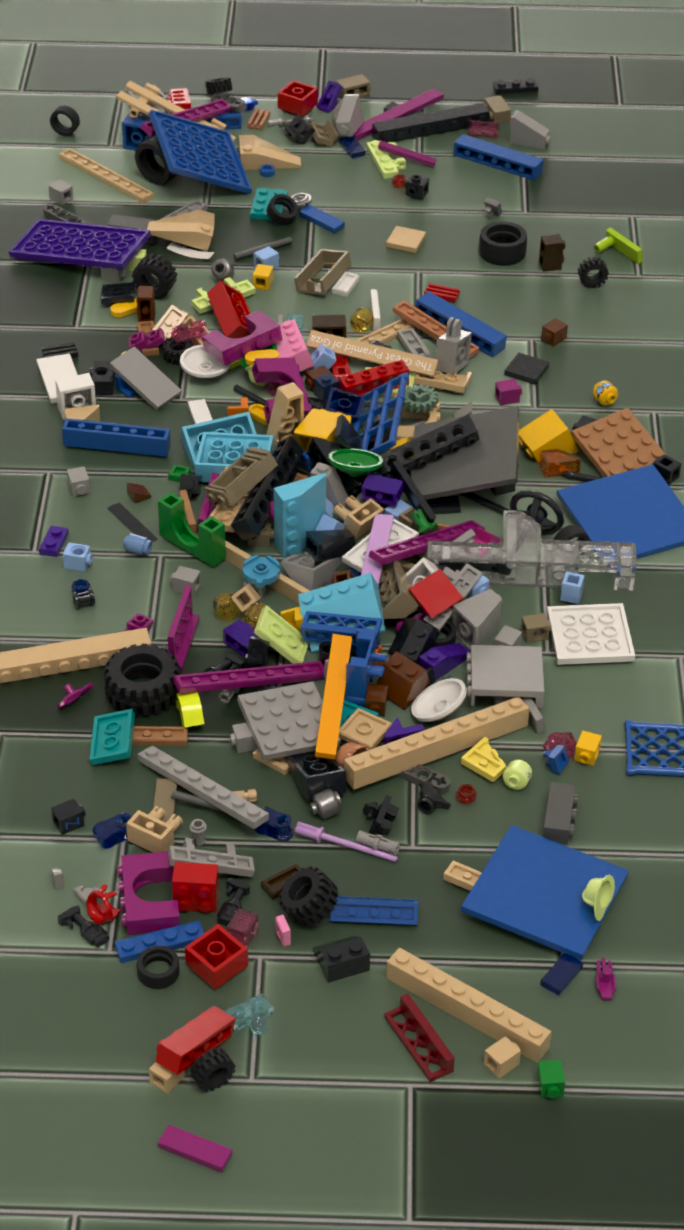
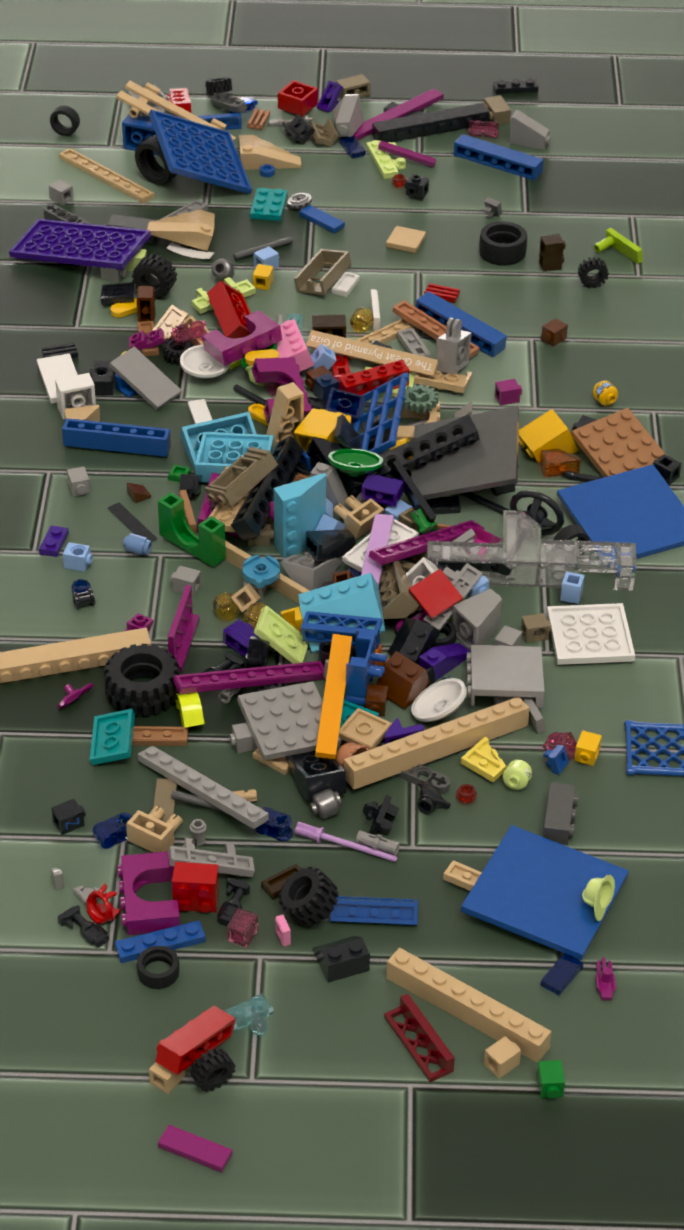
magenta tile [140,99,232,137] -> none
red brick [185,924,248,990] -> none
orange panel [227,397,248,417] -> none
black tyre [267,194,298,225] -> none
black tile [504,353,549,385] -> none

